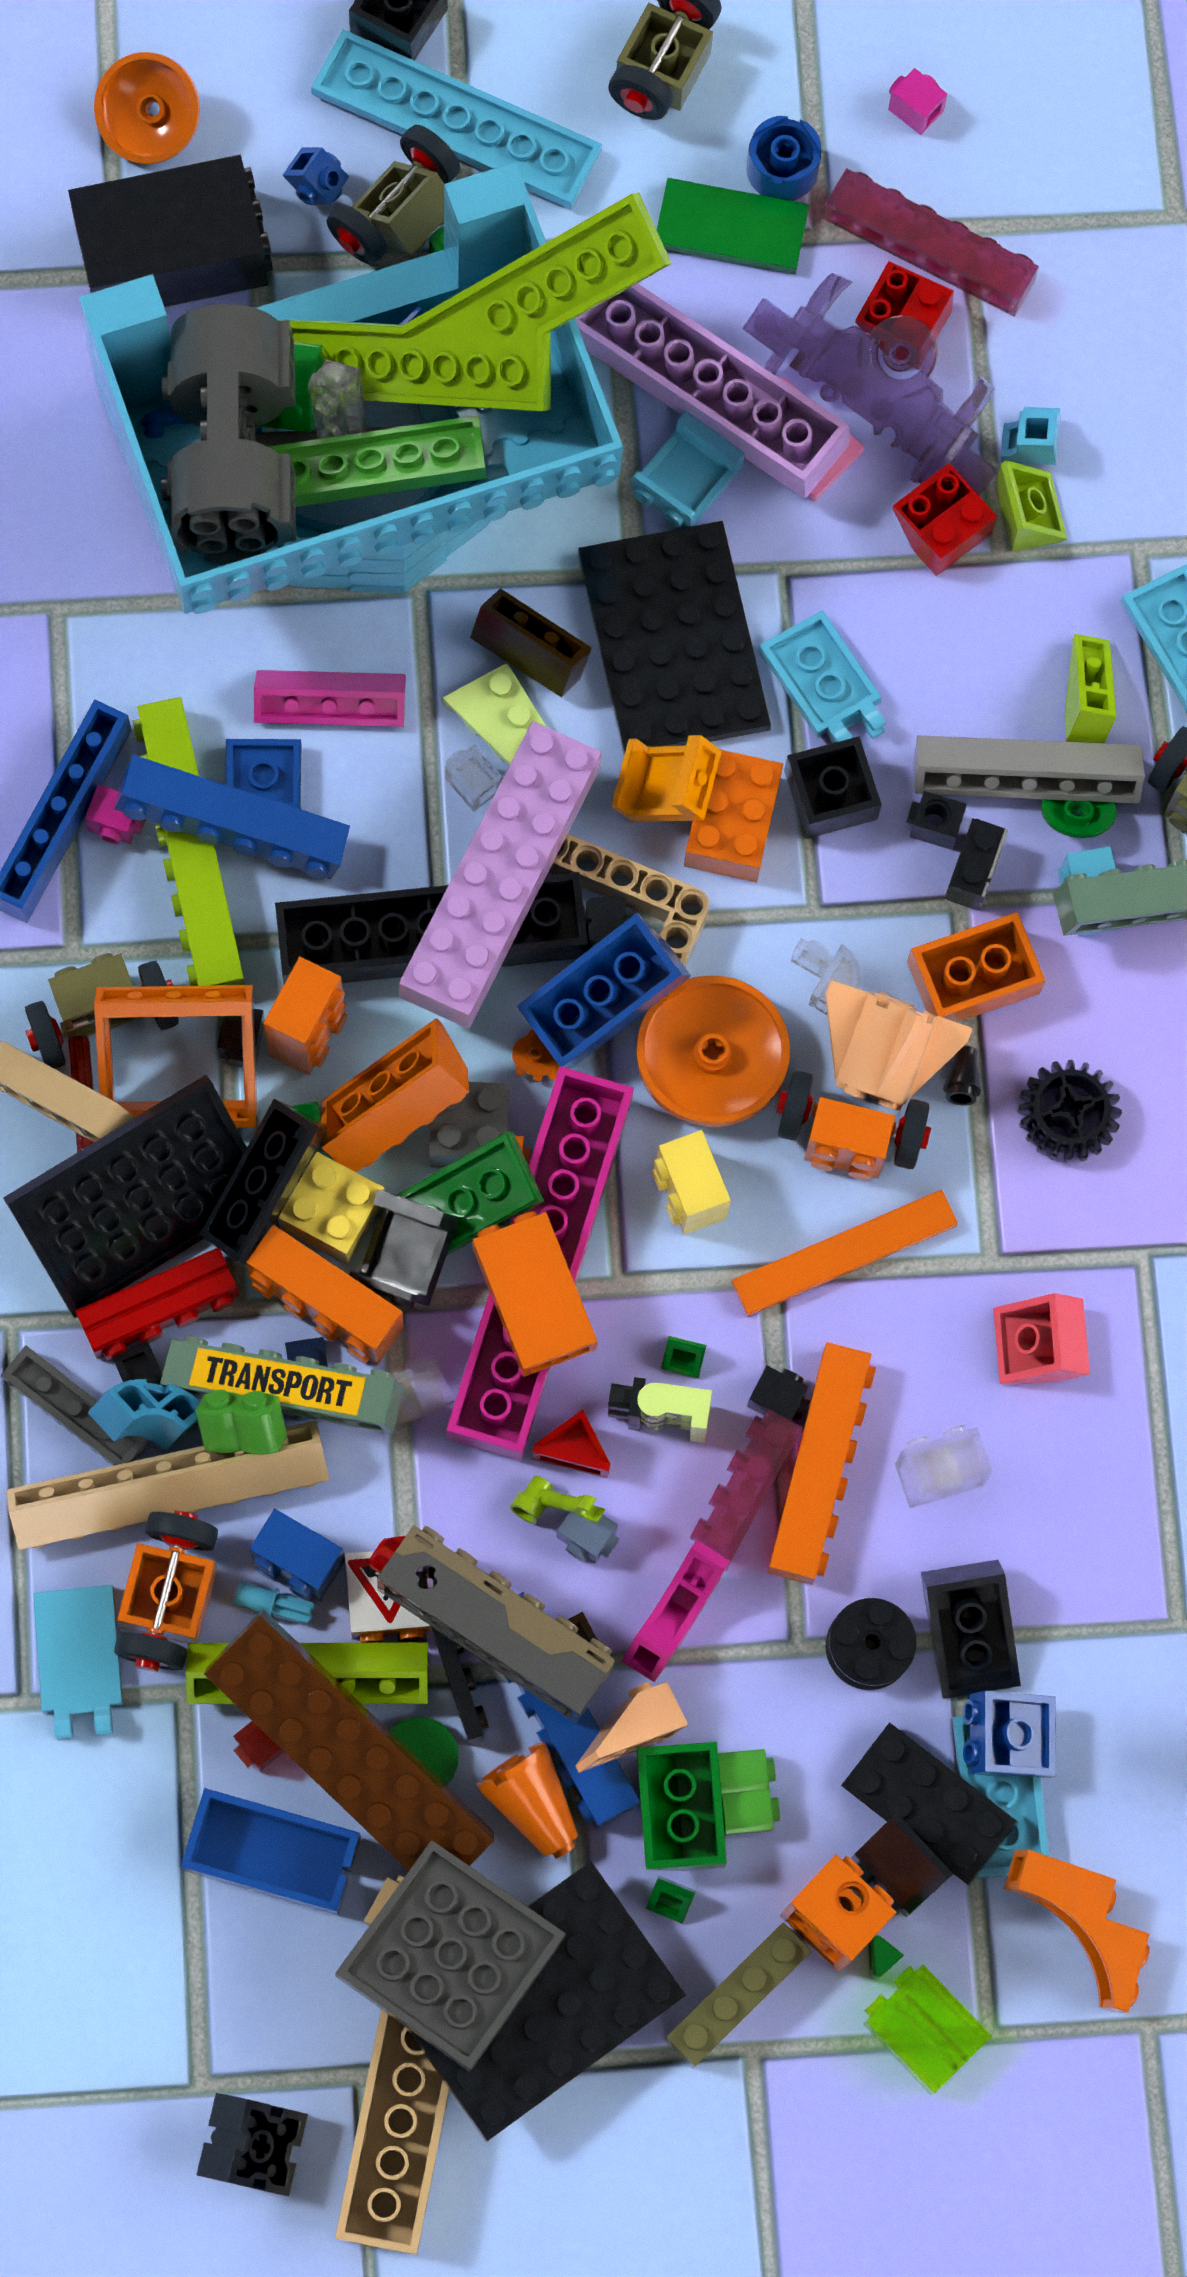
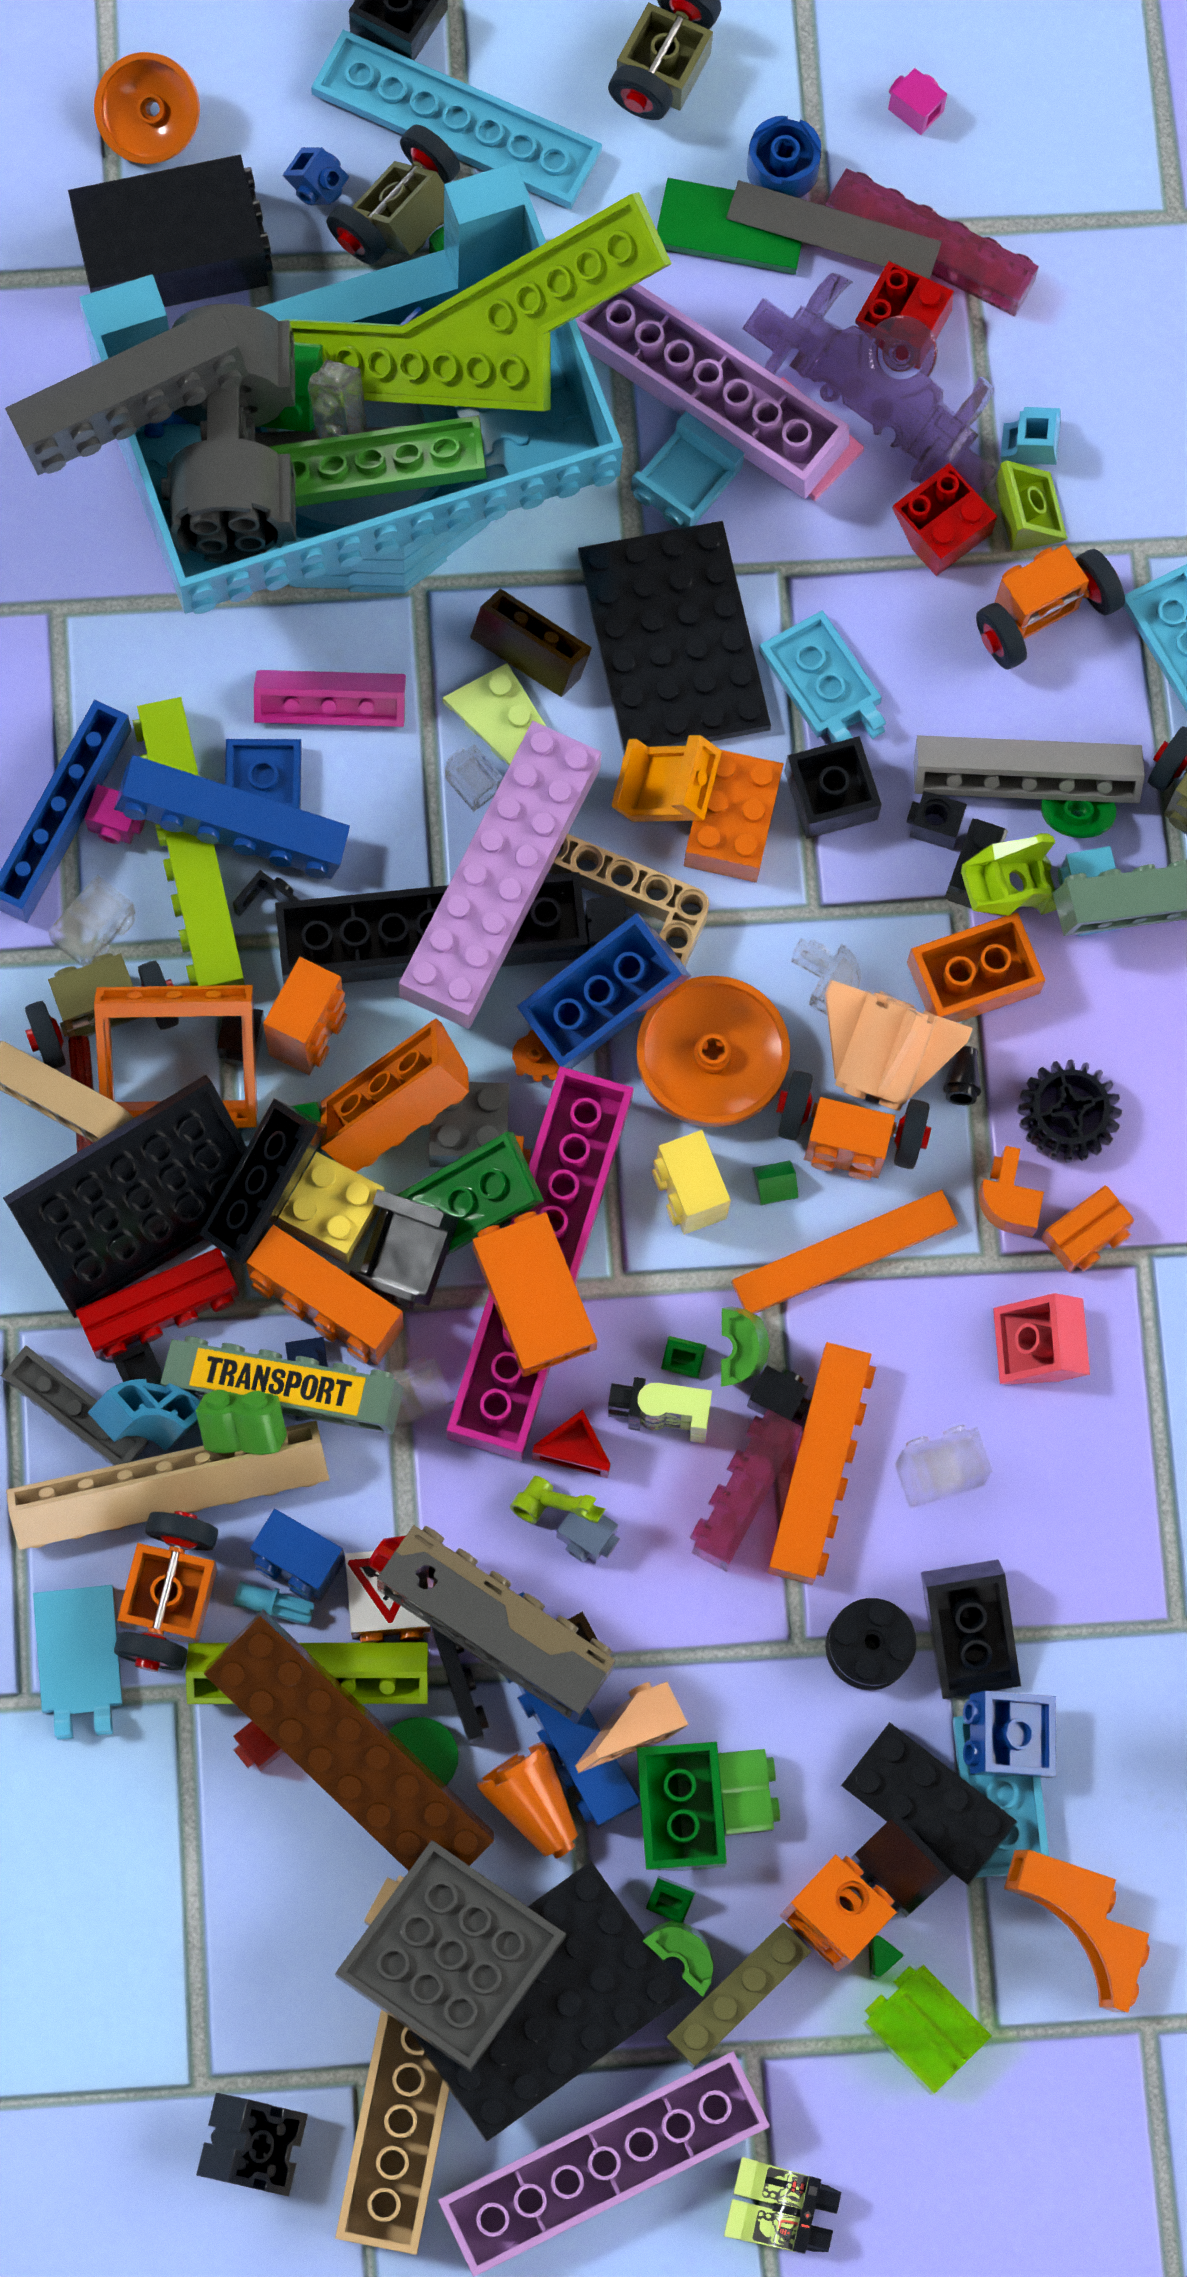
blue piece [180,1788,361,1915] -> none
dark pink arch [621,1540,730,1683] -> none
lime slope [1064,634,1116,743] -> none
none -> dark grey brick [5,306,248,476]
none -> clear brick [48,875,136,967]
none -> black bracket [233,870,299,916]
none -> lavender brick [438,2051,770,2277]
none -> bright green cylinder [643,1920,713,1997]
none -> bright green cylinder [721,1306,770,1387]
none -> hips [723,2157,842,2254]
none -> dark grey sticker [726,180,942,279]
none -> green slope [753,1160,799,1205]
none -> lime piece [961,833,1057,916]
none -> brick [976,544,1125,670]
none -> orange brick [978,1146,1044,1237]
none -> orange brick [1042,1185,1134,1273]

